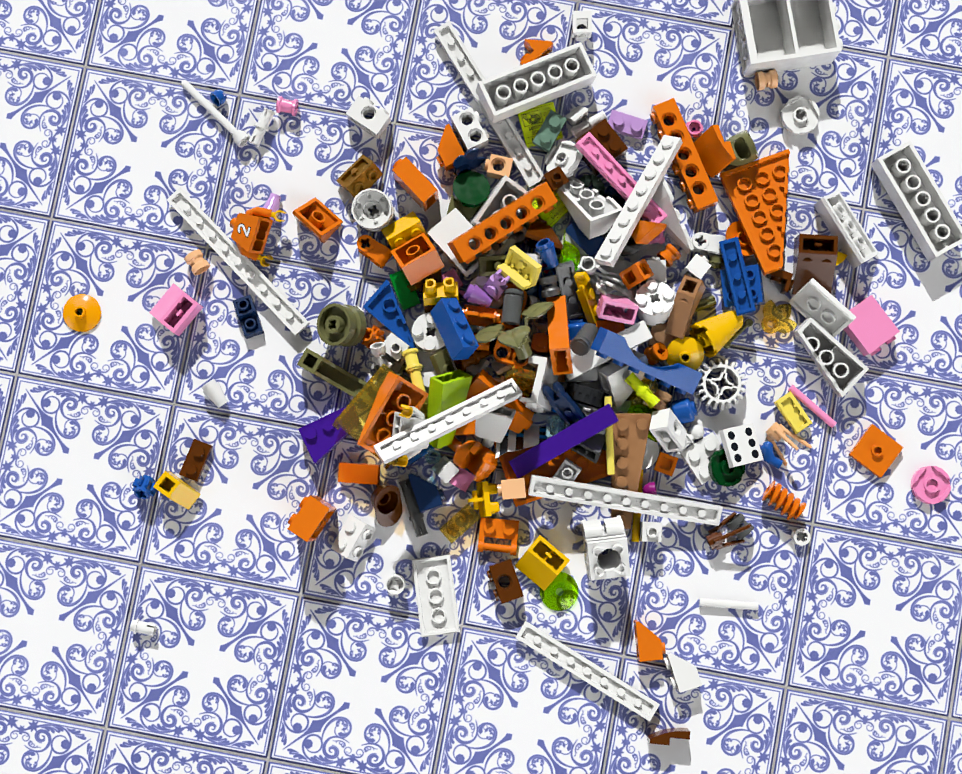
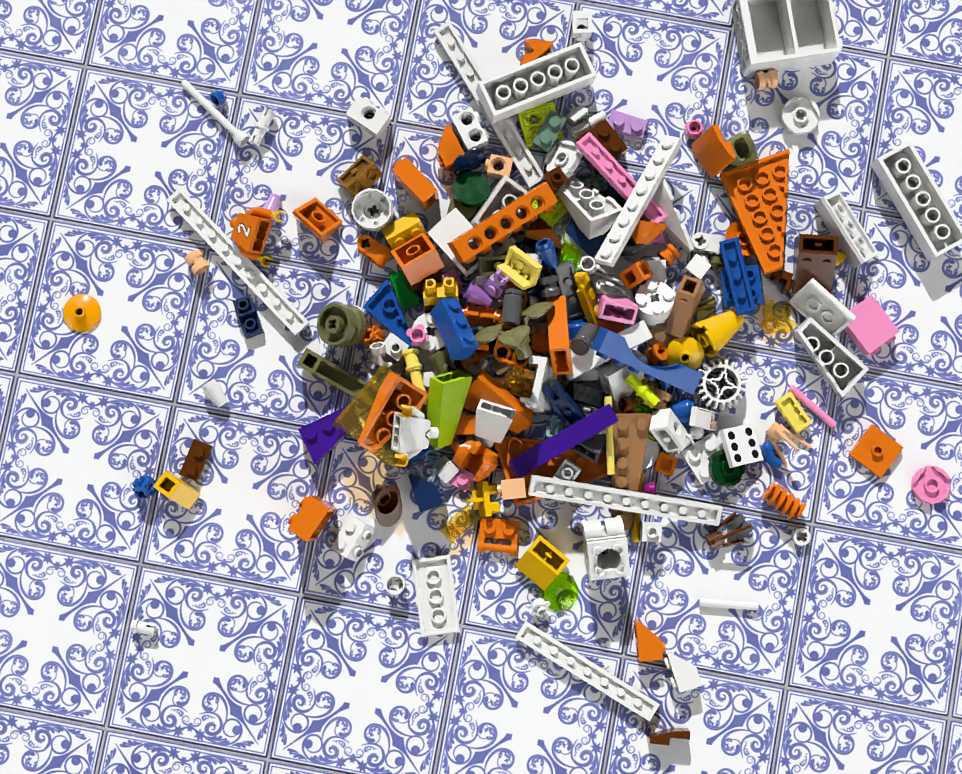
bright pink slope [149,283,203,336] -> none
bright pink bush [276,96,299,116] -> none
orange slope [338,462,380,485] -> none
white plate [374,378,522,465] -> none
dark grey pin [399,479,428,537] -> none
reddish brown brick [486,558,524,604] -> none
sticker [495,426,547,459] -> none
orange brick [650,98,718,214] -> none
olive hinge [724,319,753,349] -> none
none -> bright pink plate [406,324,429,347]
none -> white plate [530,598,550,616]
none -> reddish brown bush [618,396,636,413]
none -> white tile [689,407,719,432]

